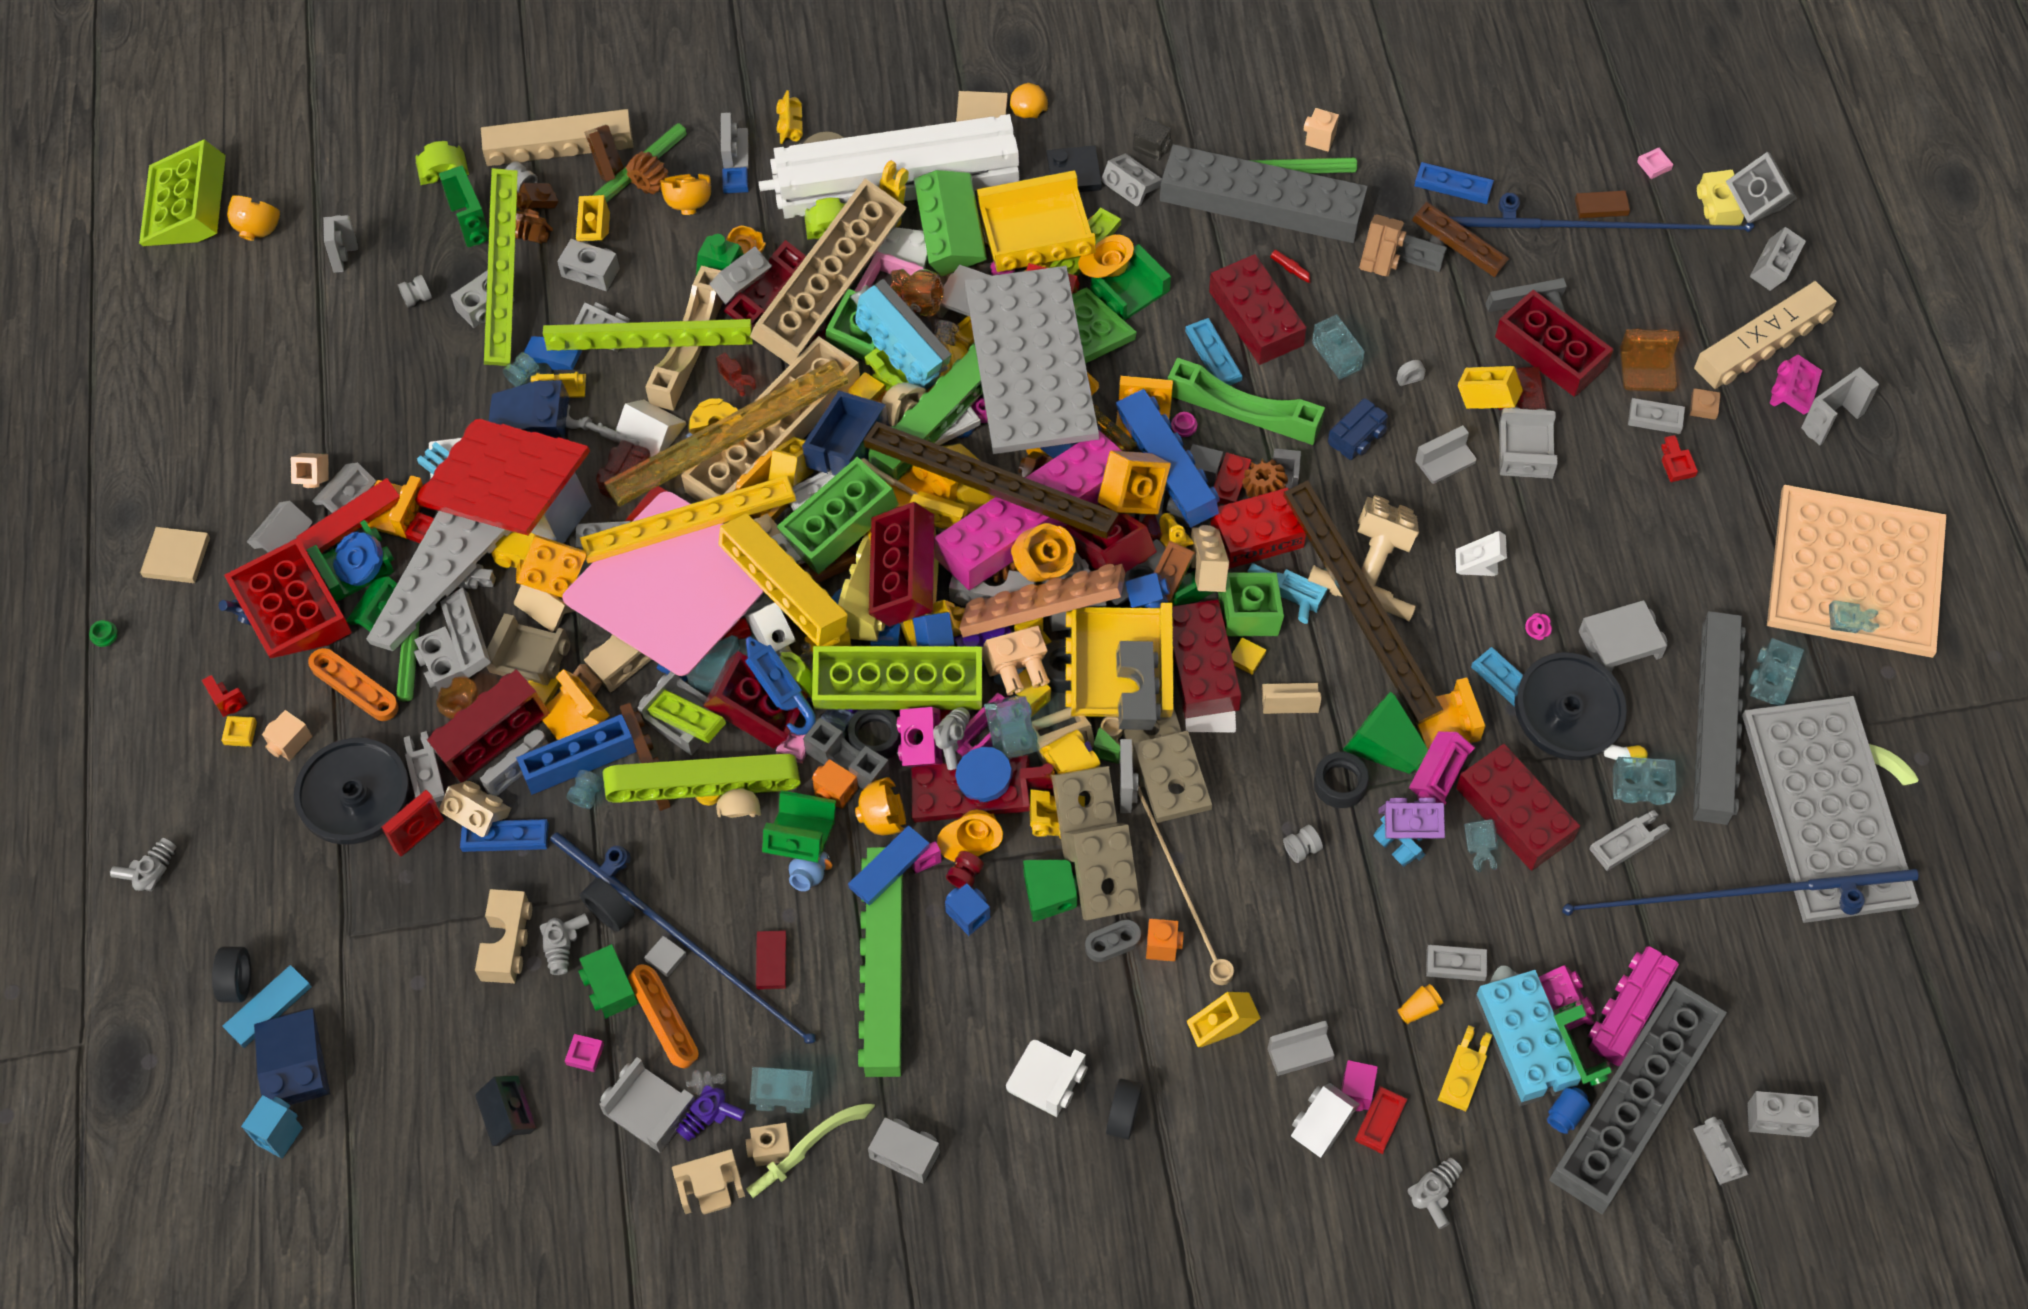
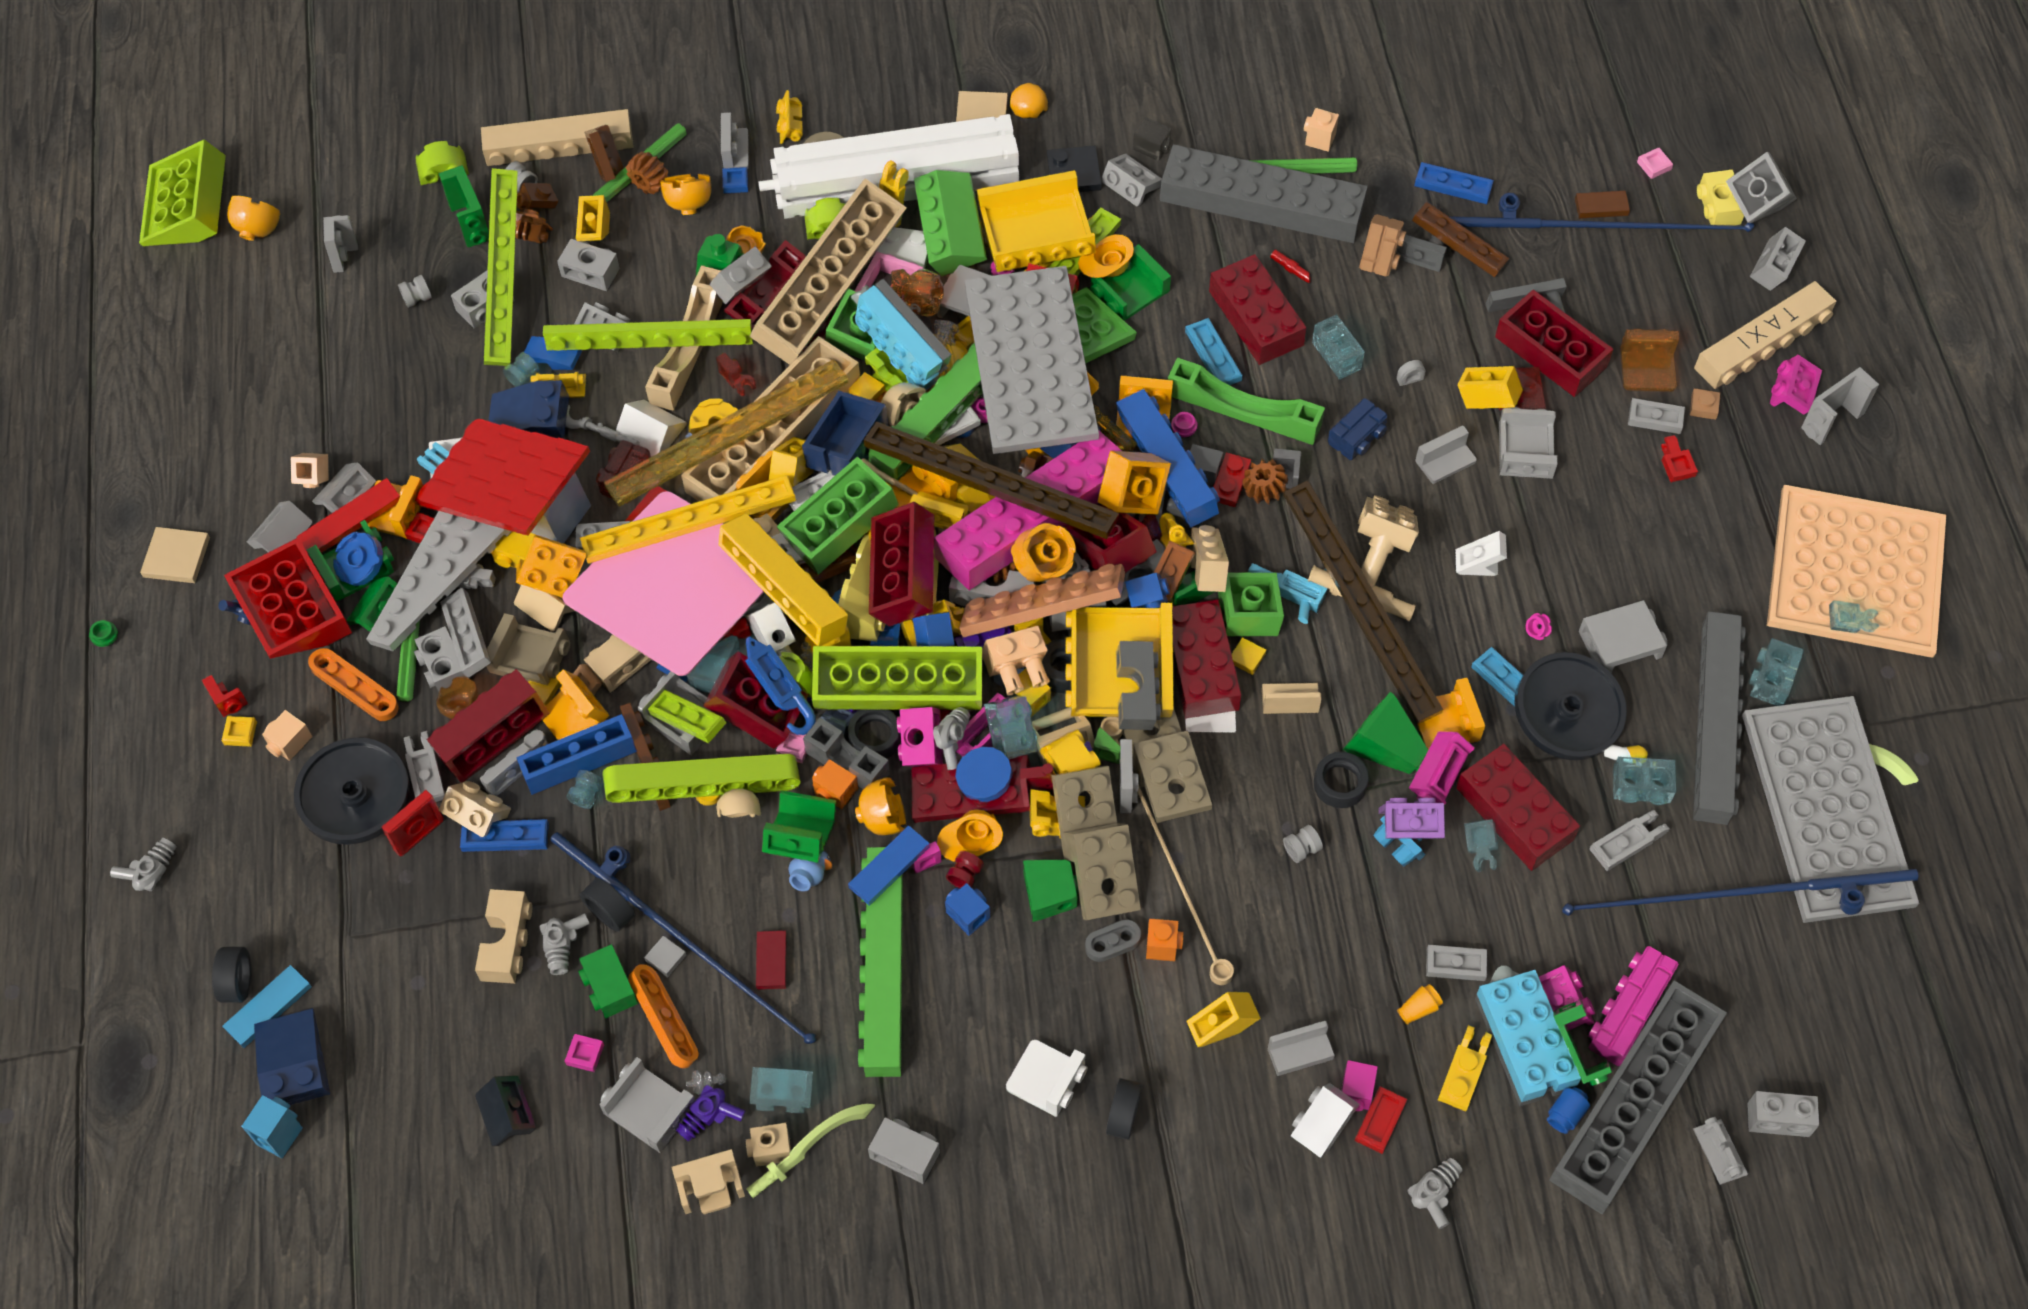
red brick [1210,488,1306,569] -> none

